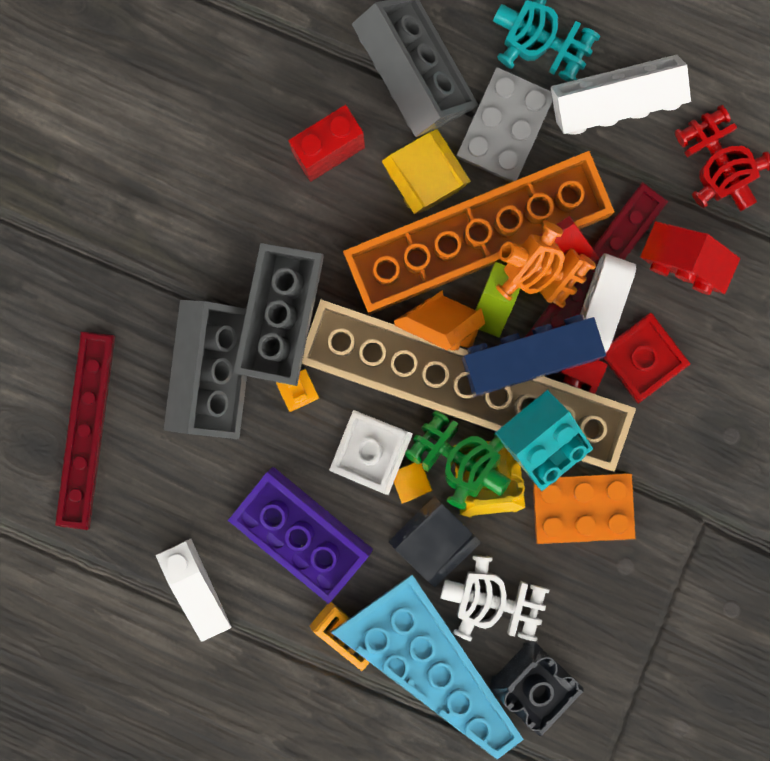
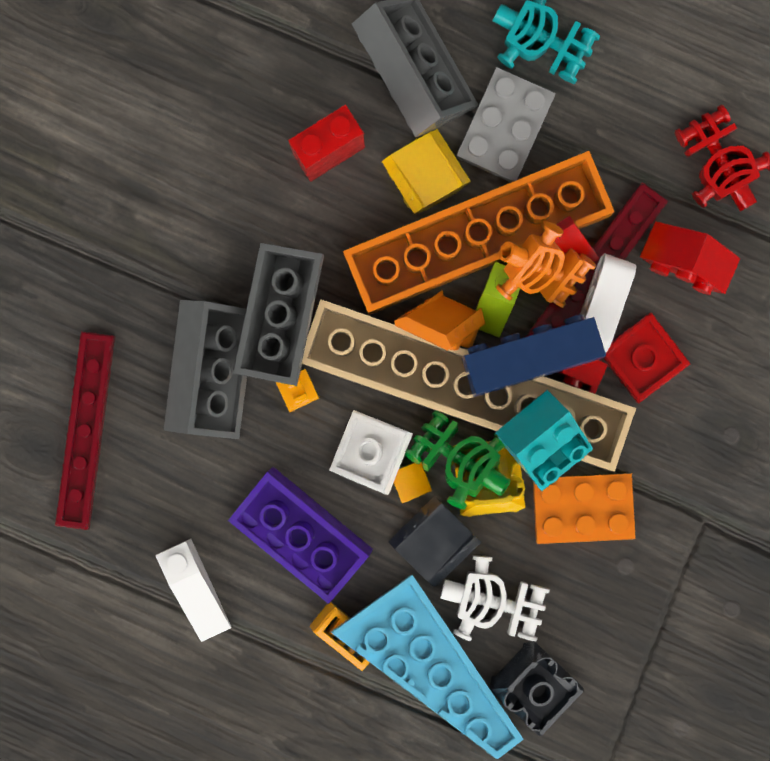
white brick [551,55,691,134] -> none

